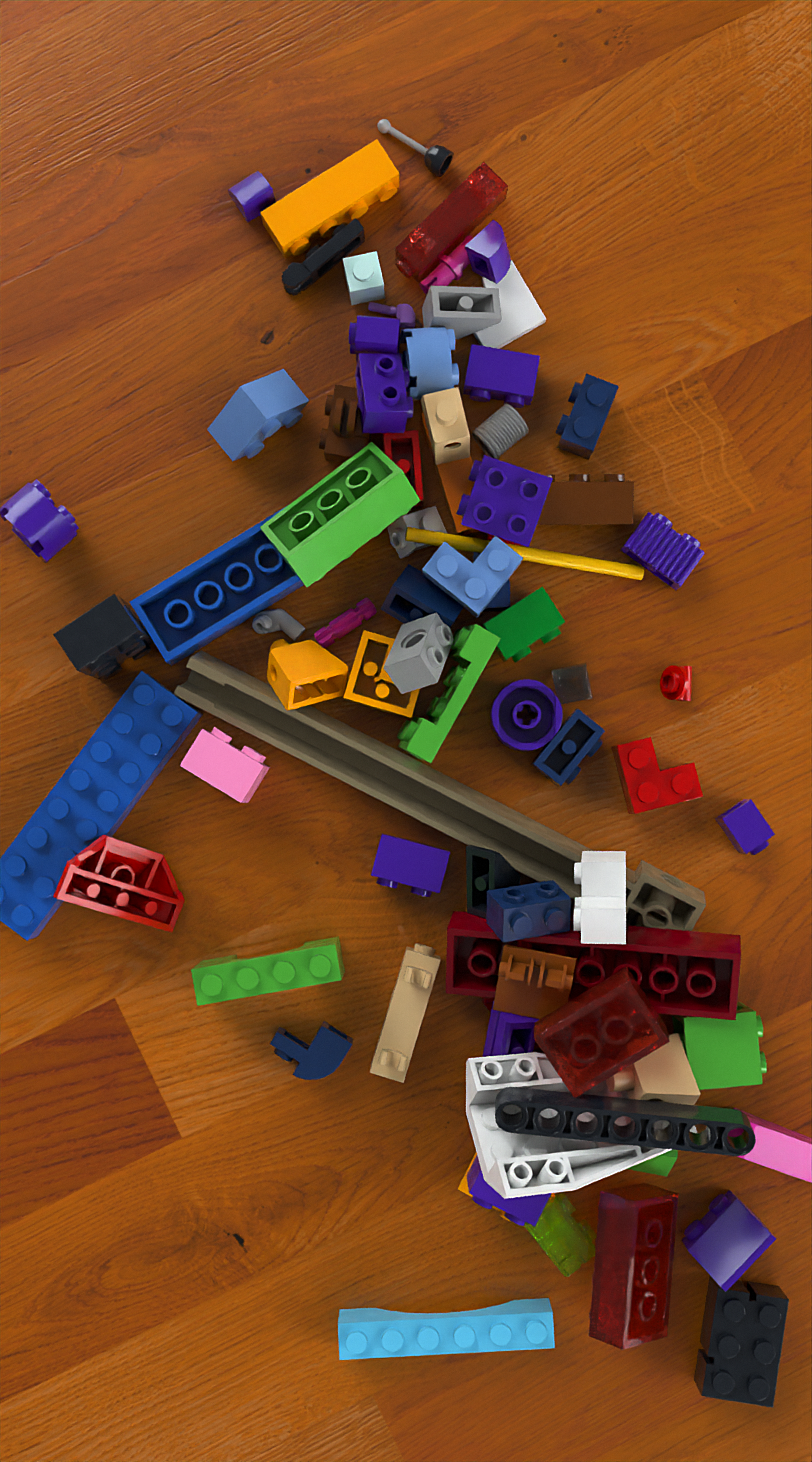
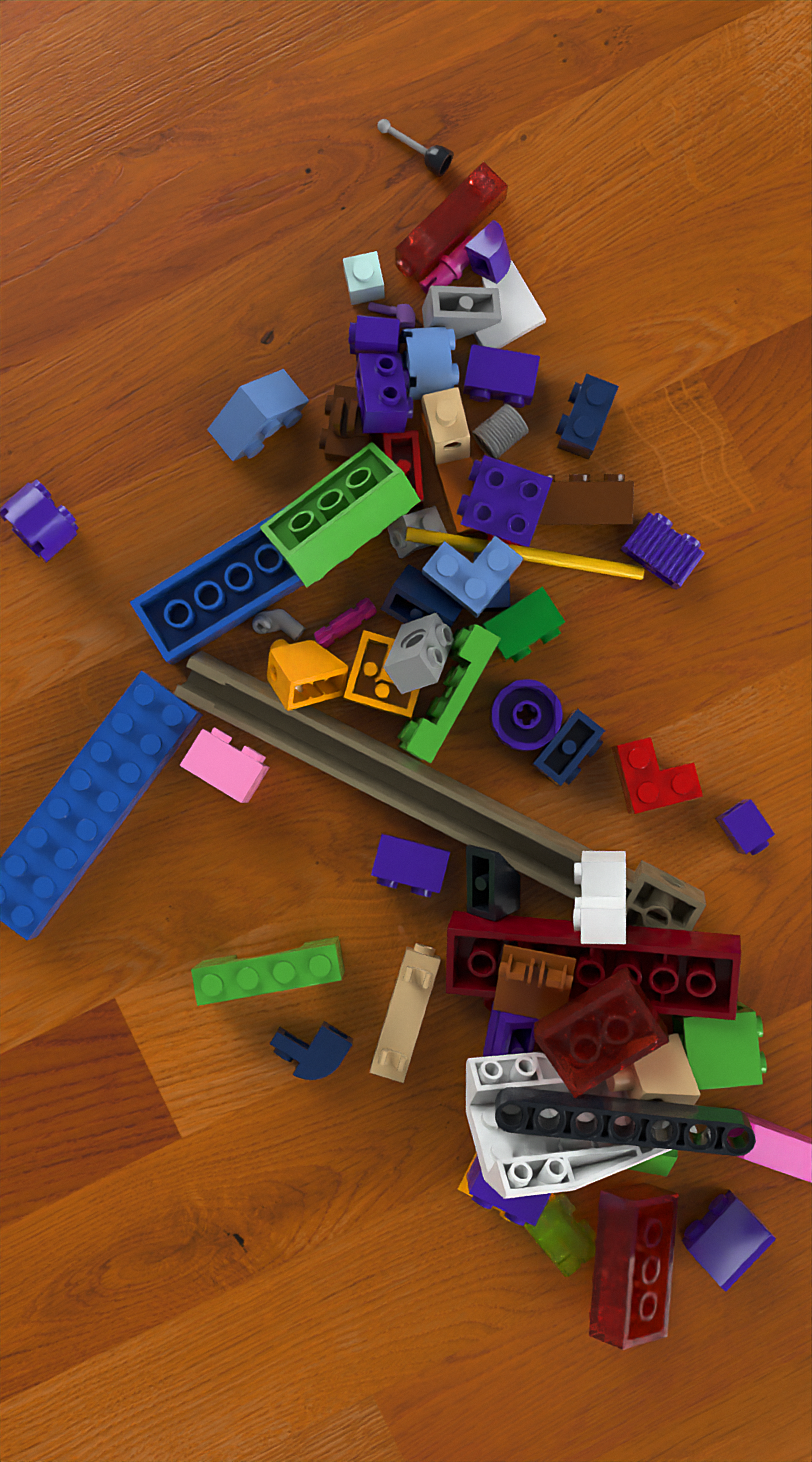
black piece [53,594,154,680] -> none
red wedge [53,834,185,933] -> none
dark purple brick [228,171,276,223] -> none
light orange brick [260,139,400,259] -> none
black hinge [281,218,365,296] -> none
medium azure arch [338,1298,555,1360] -> none
dark blue brick [486,880,571,942] -> none
clear smoke tile [552,663,593,704] -> none
red plate [660,665,692,701] -> none
black piece [694,1275,789,1408] -> none

